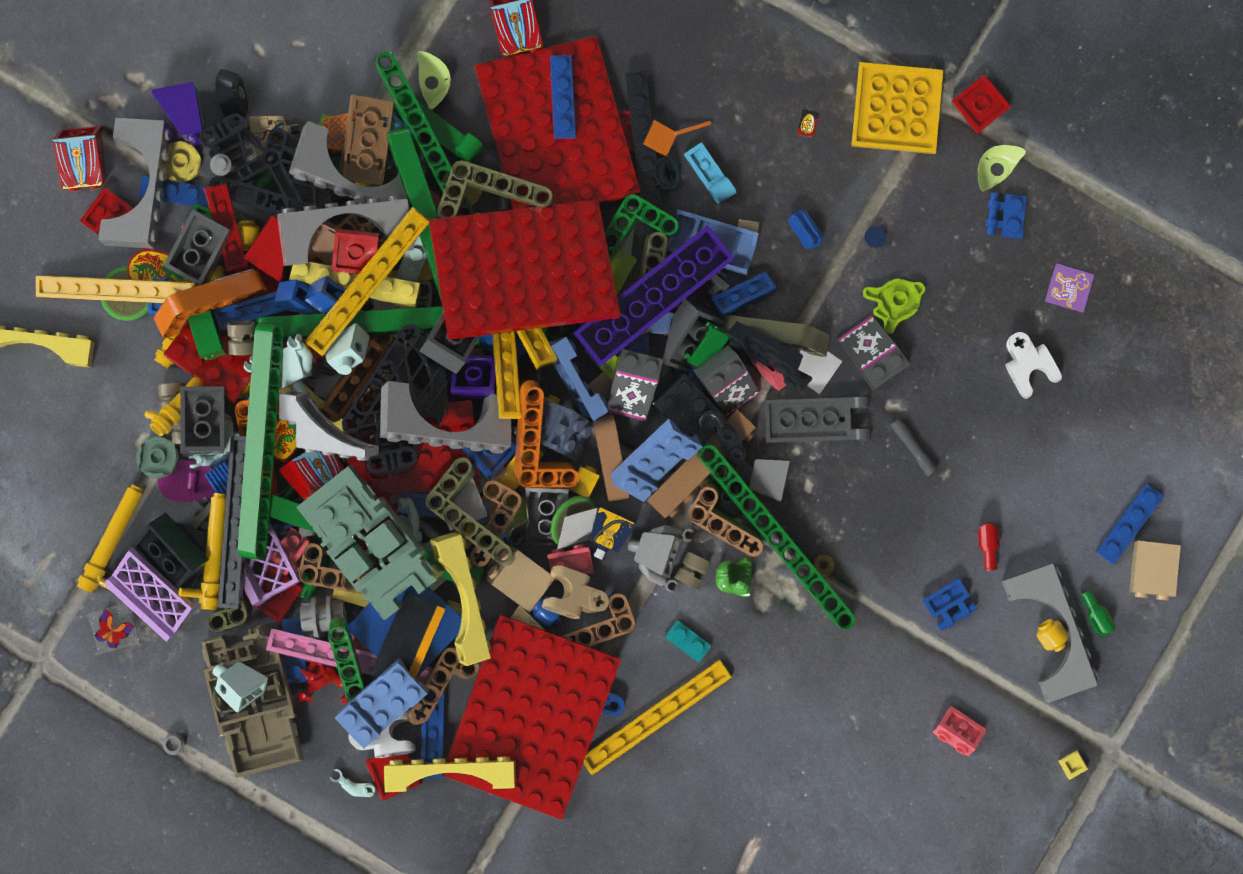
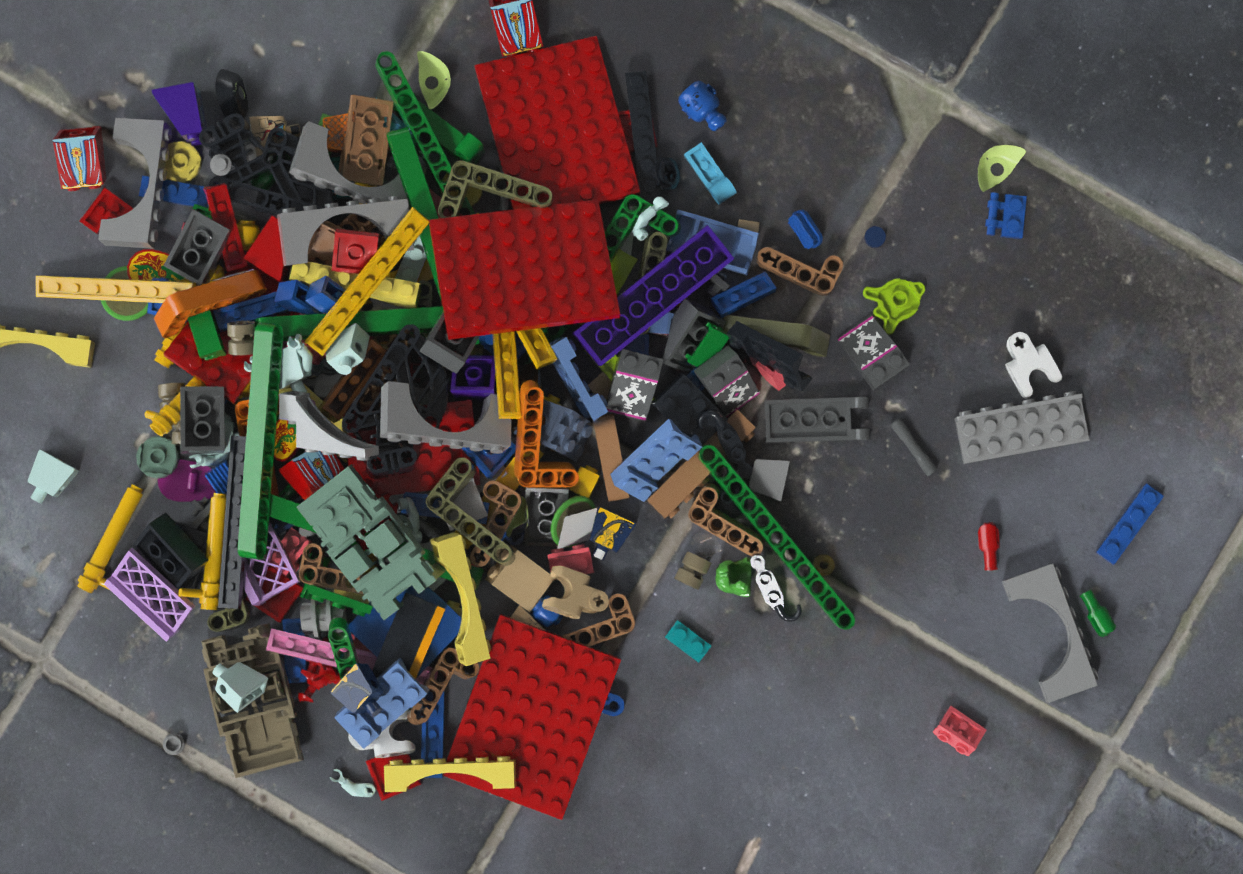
tile [87,603,141,655] -> none
blue plate [550,55,576,139] -> none
yellow tile [583,660,732,775] -> none
light grey torso [628,525,694,593] -> none
orange piece [643,120,712,156] -> none
sticker [797,110,819,137] -> none
white sticker [798,350,842,394] -> none
yellow plate [851,62,943,154] -> none
blue plate [922,578,977,631] -> none
red plate [951,75,1011,134] -> none
yellow head [1036,619,1069,652] -> none
medium lavender sticker [1045,263,1094,313] -> none
light yellow tile [1058,750,1088,780] -> none
tan brick [1129,541,1181,601] -> none
none -> light aqua torso [28,450,79,504]
none -> green plate [308,585,373,617]
none -> torso [330,663,383,717]
none -> light aqua arm [633,197,669,241]
none -> blue piece [678,81,727,132]
none -> piece [750,554,802,622]
none -> medium nougat beam [756,247,843,296]
none -> light grey bracket [954,391,1090,464]

